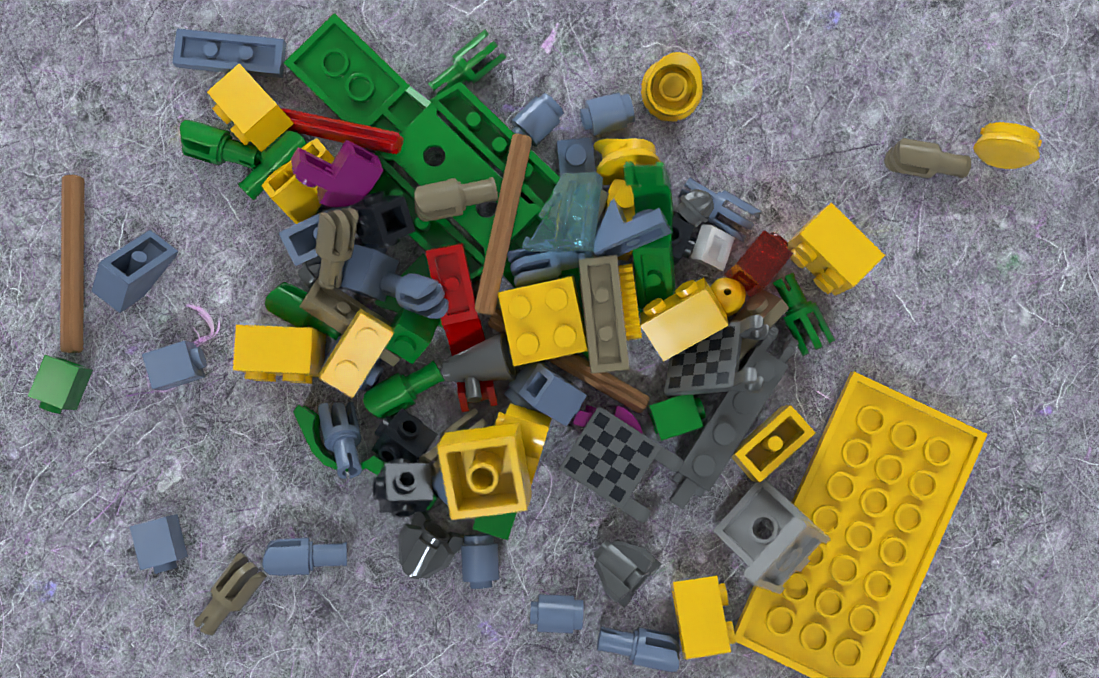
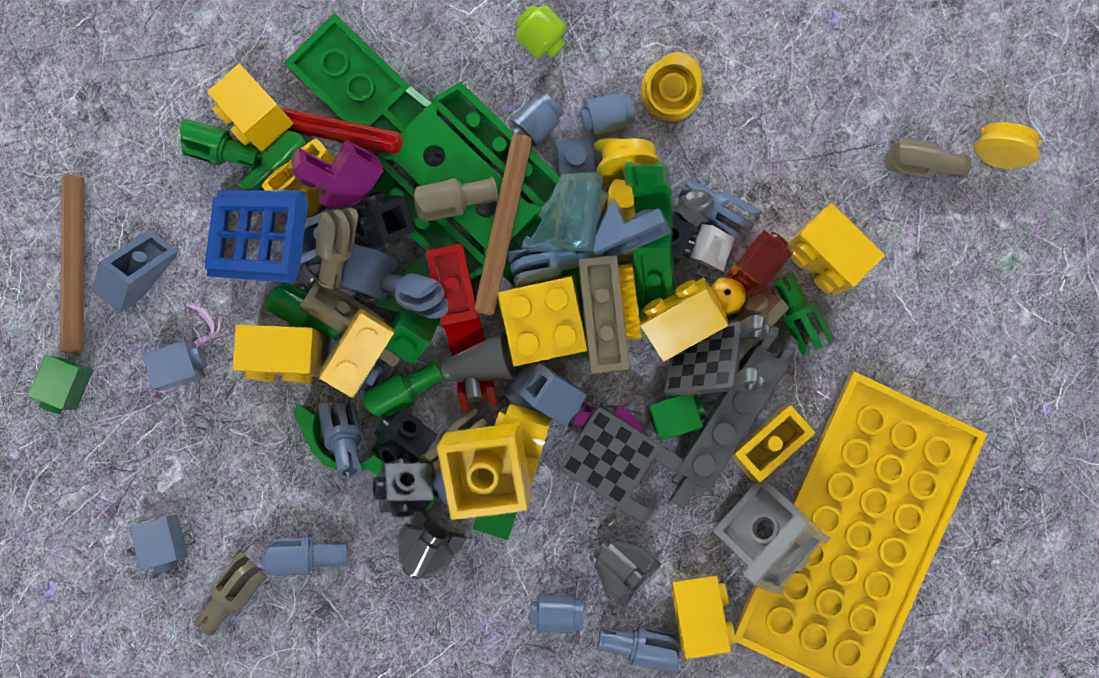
sand blue plate [172,29,287,78] -> none
green arm [428,29,507,95] -> none
sand blue brick [461,534,499,589] -> none
medium nougat axle [488,309,650,413] -> none
none -> blue piece [204,190,308,284]
none -> lime head [514,4,568,59]

